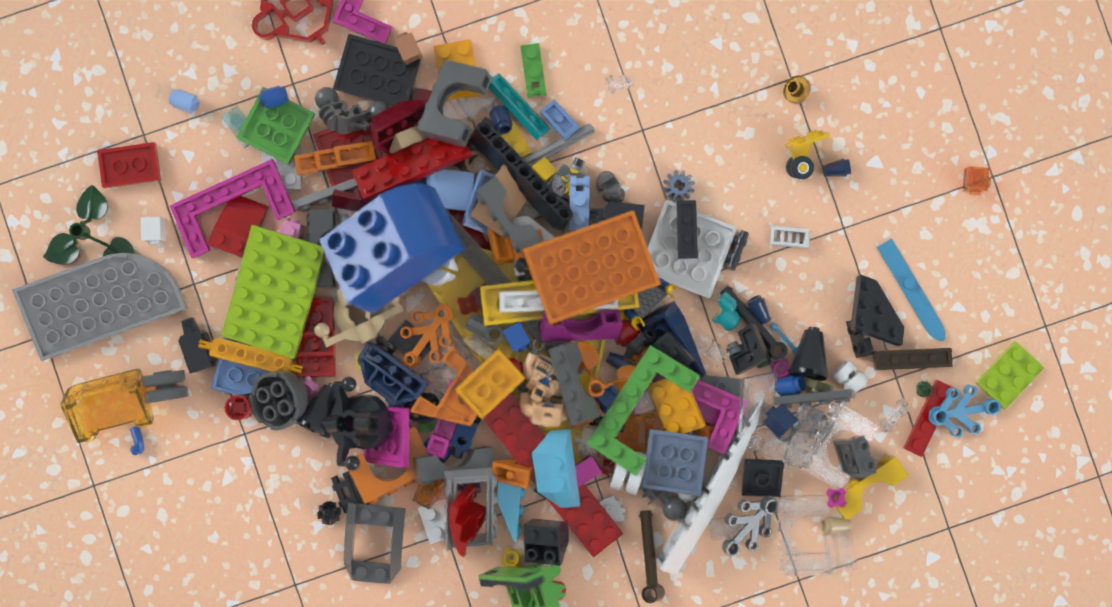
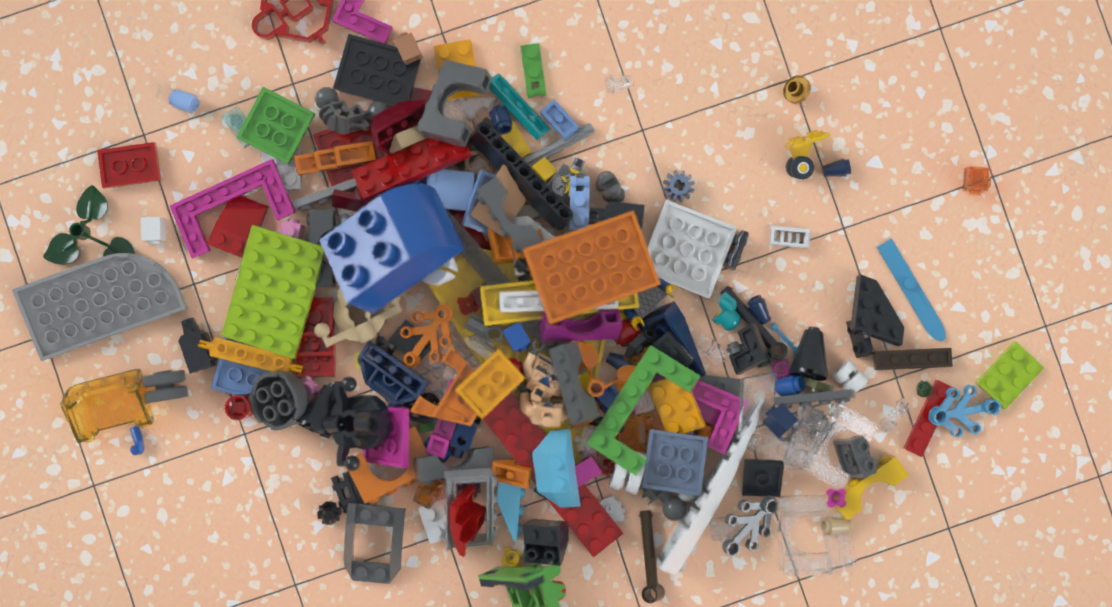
blue brick [259,86,289,109] -> none
black plate [676,200,698,259] -> none

